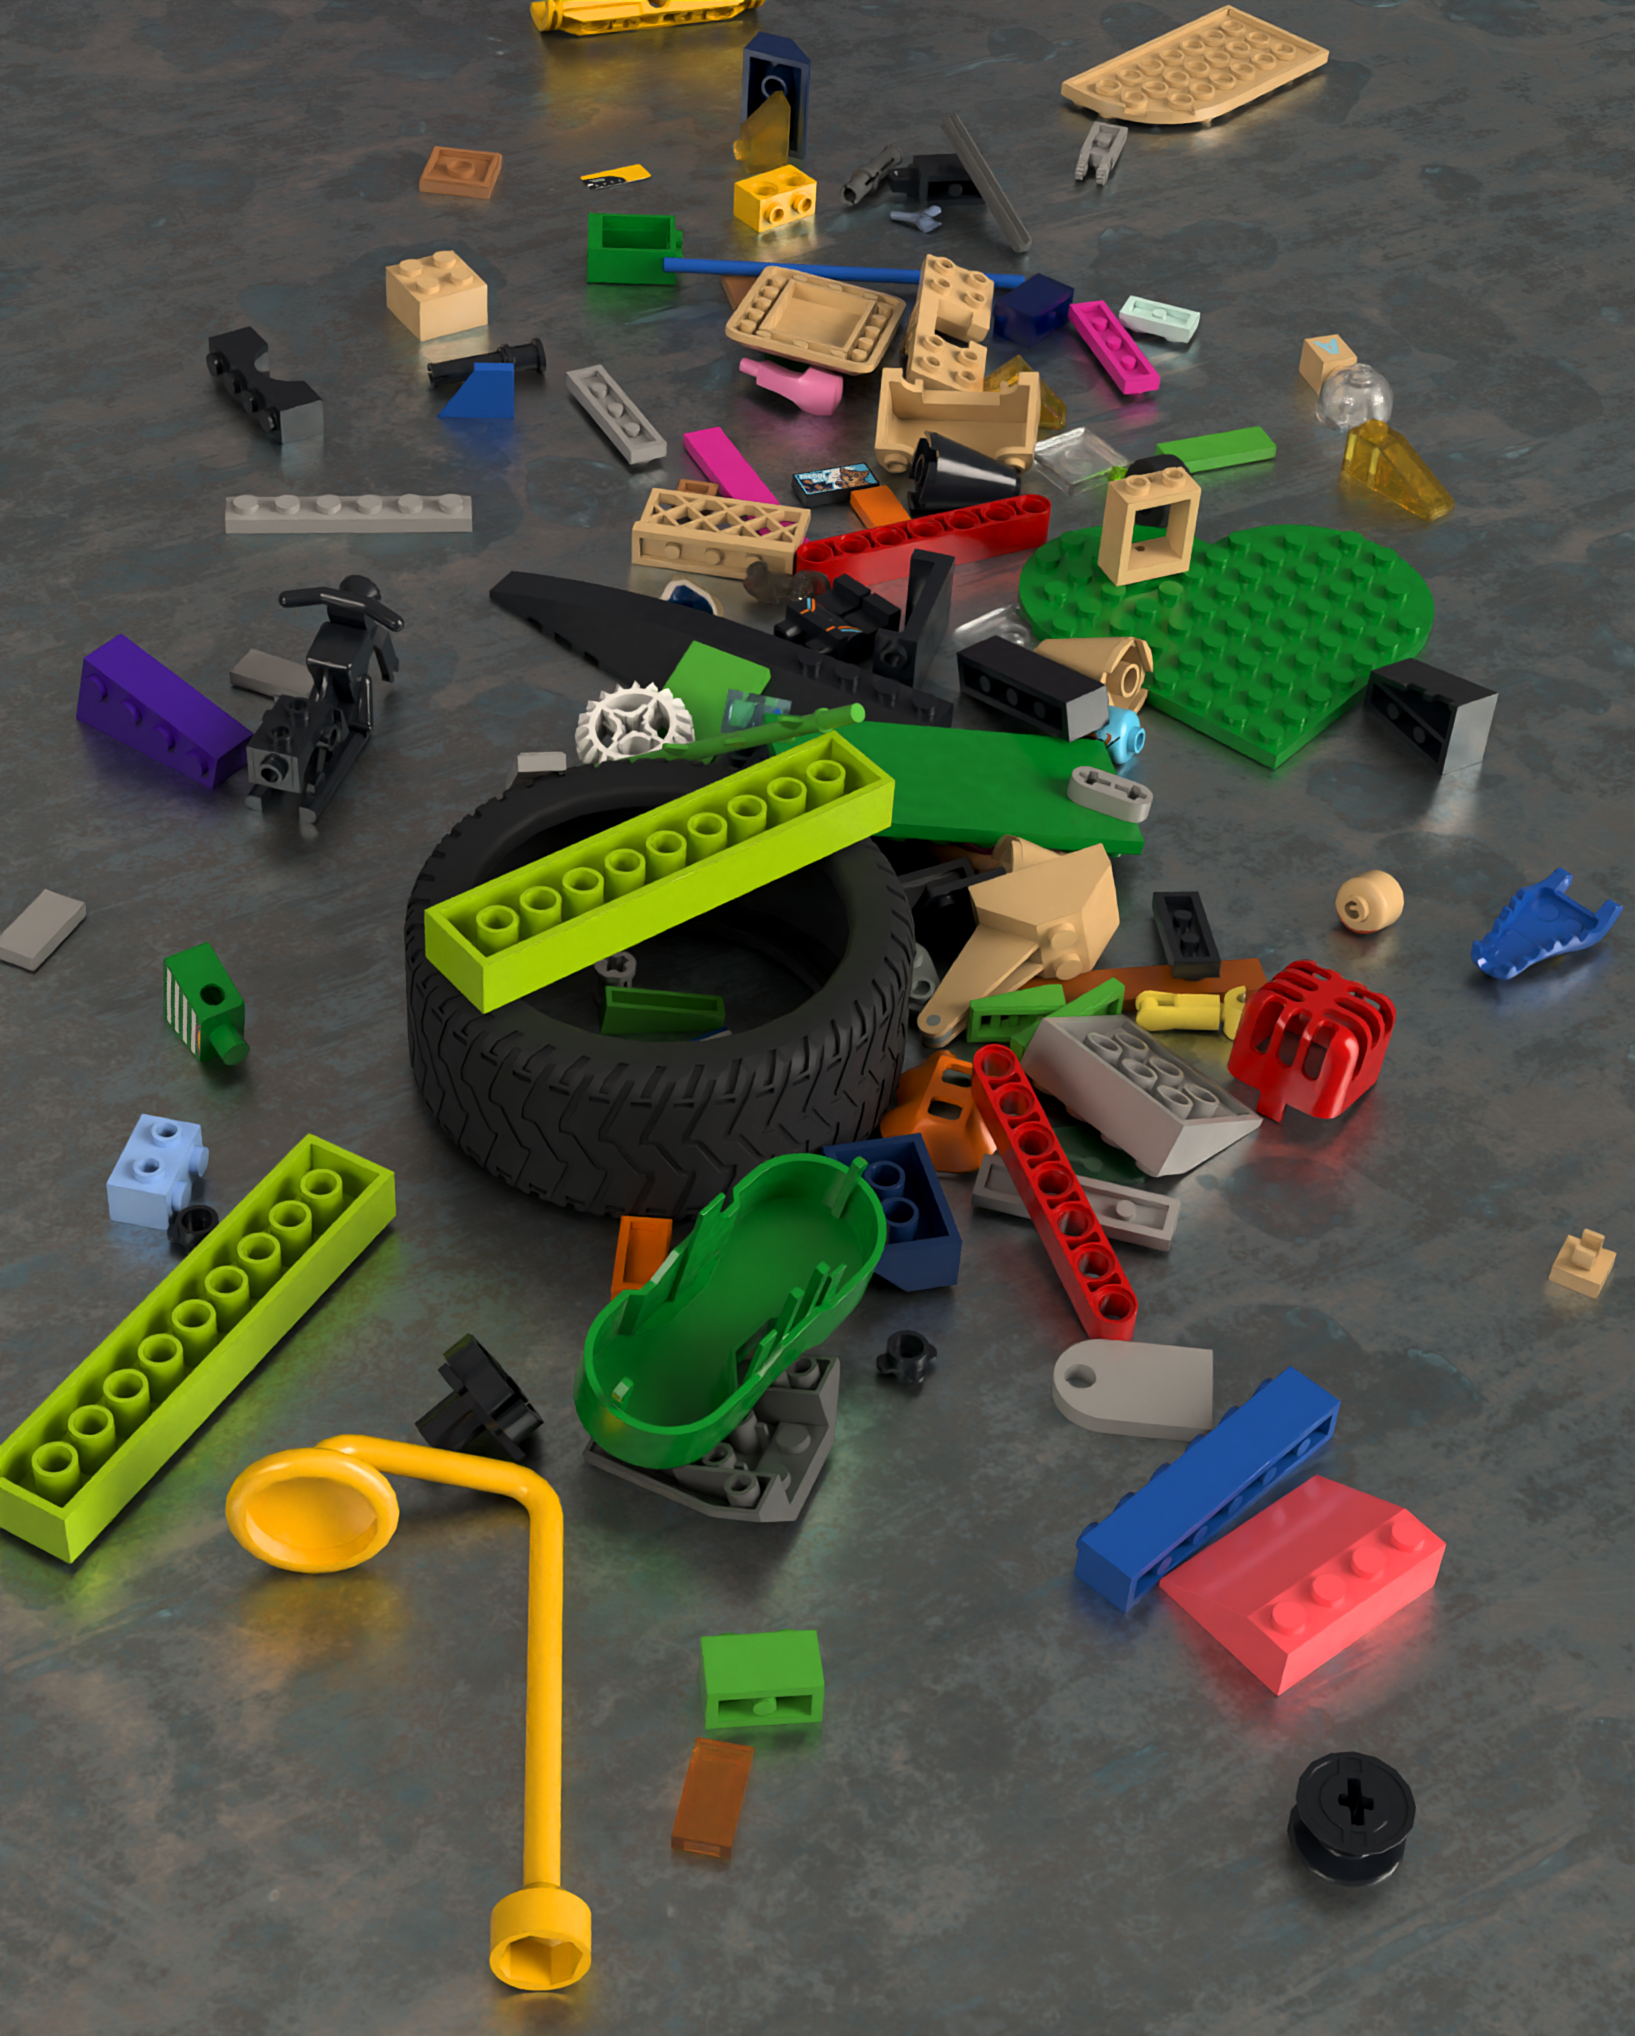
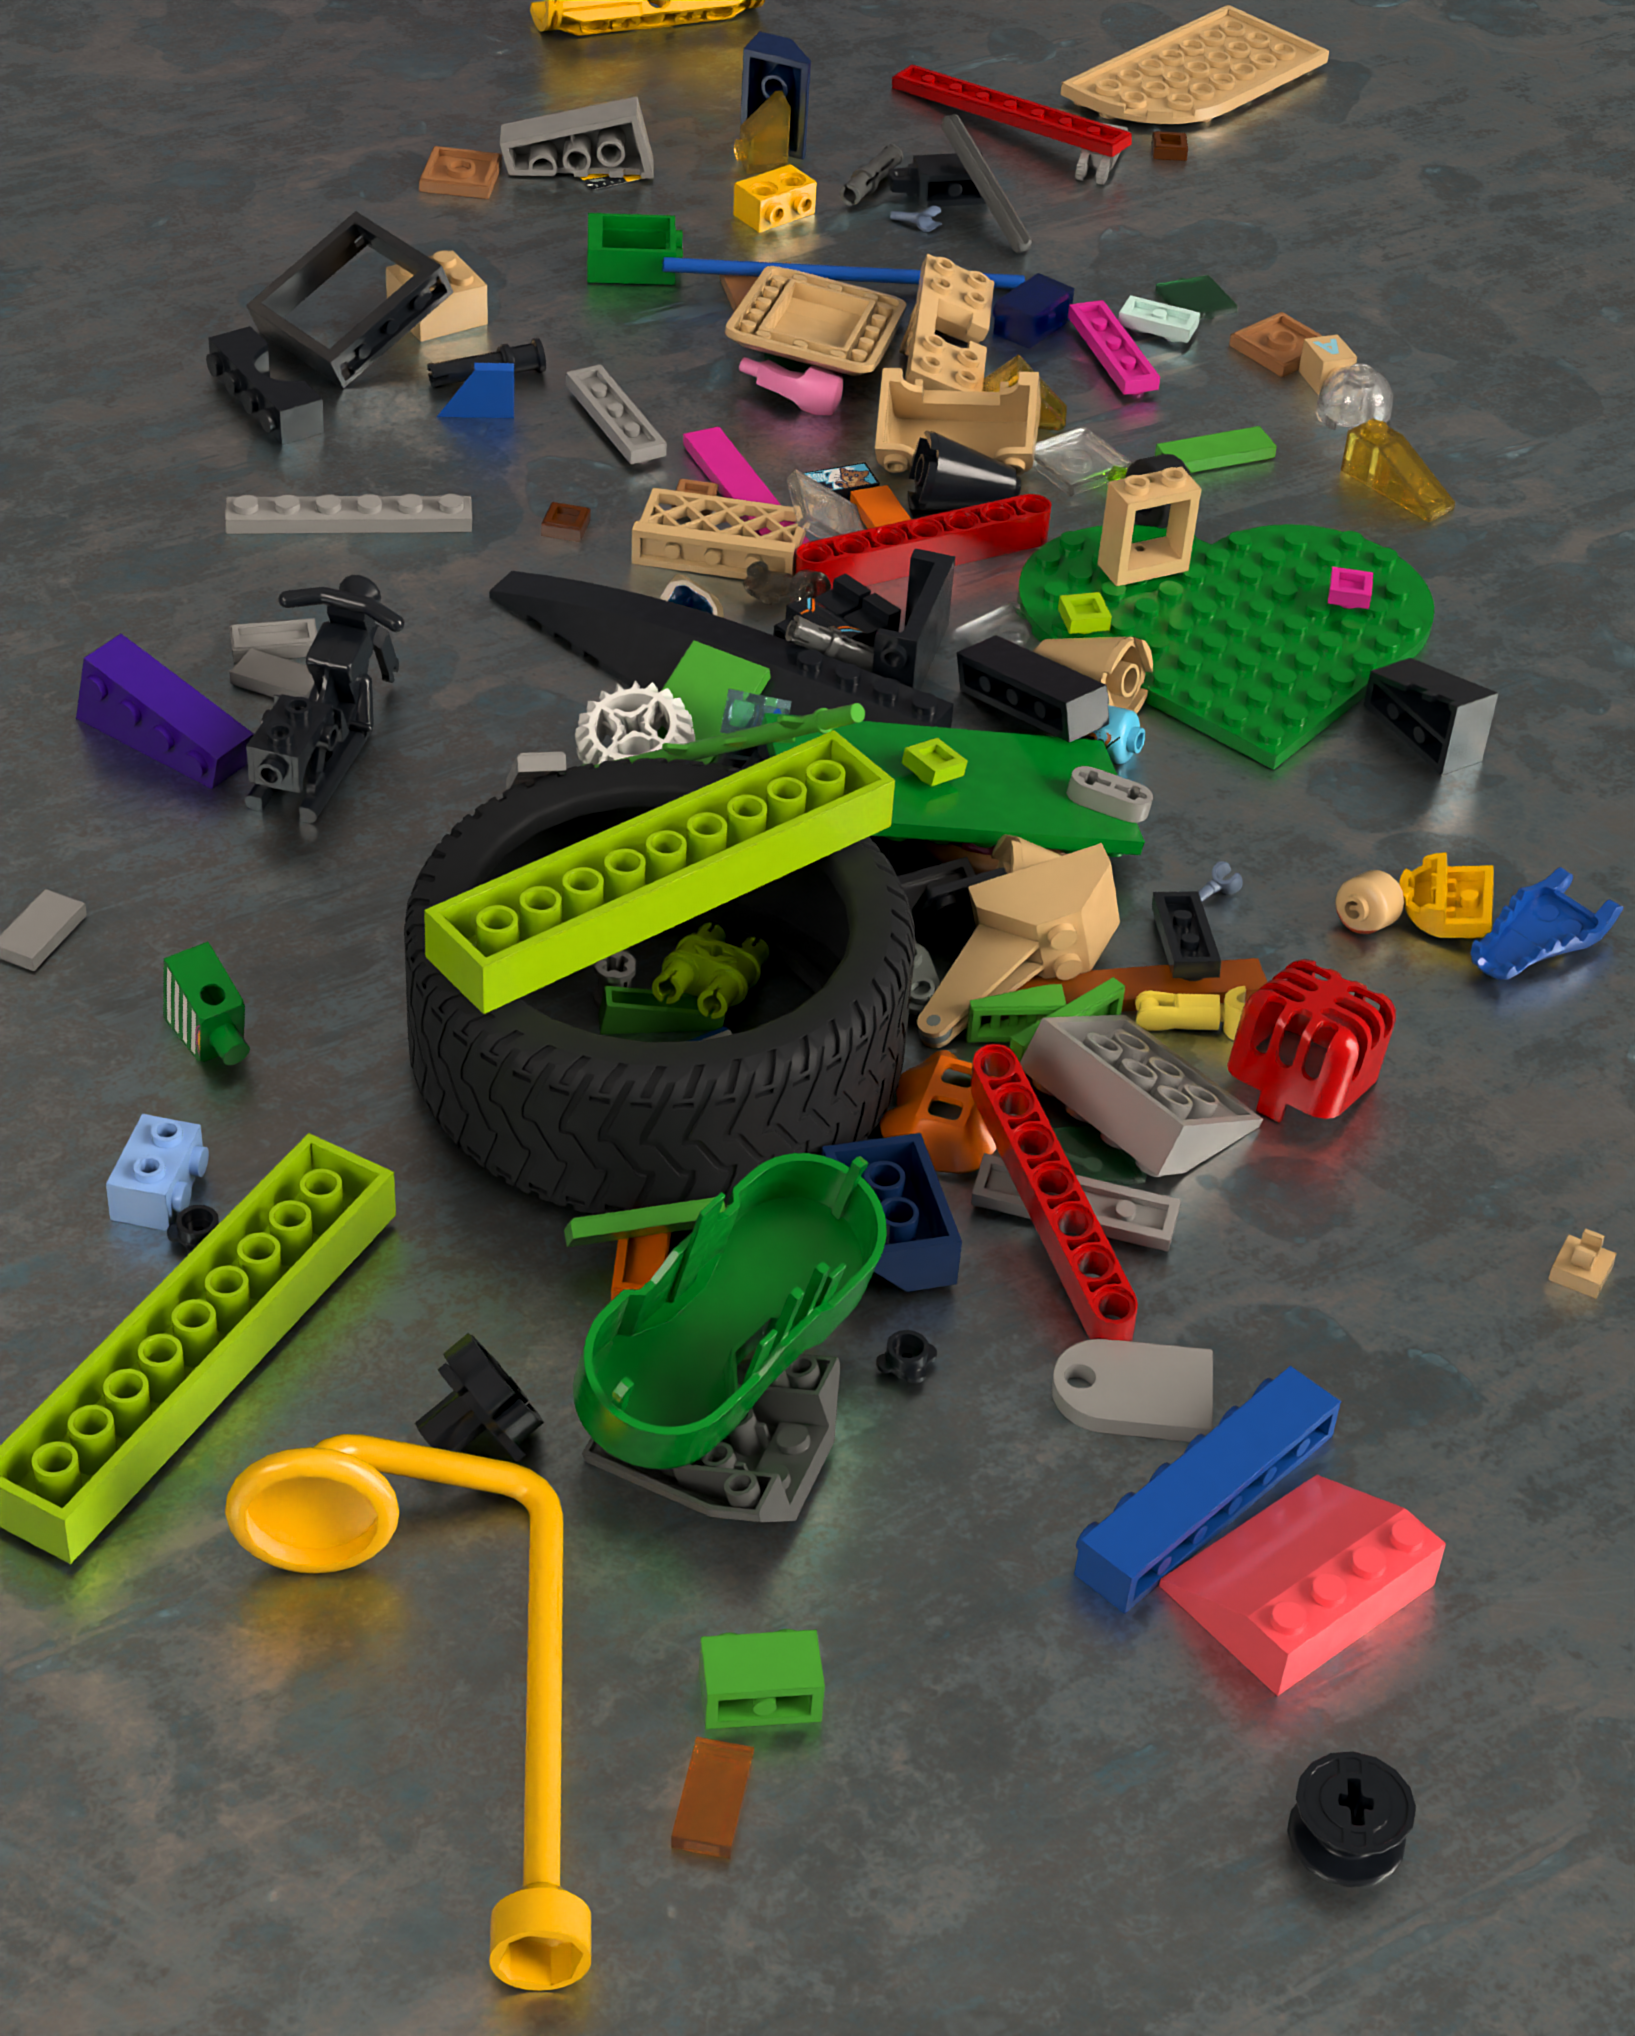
none -> light grey tile [229,618,317,663]
none -> black window [246,211,454,389]
none -> light grey wedge [499,96,654,178]
none -> reddish brown tile [541,502,591,542]
none -> bright green tile [564,1197,725,1247]
none -> lime pin [652,922,770,1019]
none -> dark grey pin [785,615,874,672]
none -> clear tile [787,469,863,539]
none -> red tile [892,64,1132,157]
none -> lime plate [901,738,968,787]
none -> lime plate [1058,592,1112,634]
none -> reddish brown tile [1151,131,1188,161]
none -> clear green piece [1155,275,1238,319]
none -> sand blue hand [1198,862,1243,902]
none -> medium nougat tile [1229,312,1322,377]
none -> dark pink plate [1328,566,1373,609]
none -> yellow slope [1399,852,1494,939]

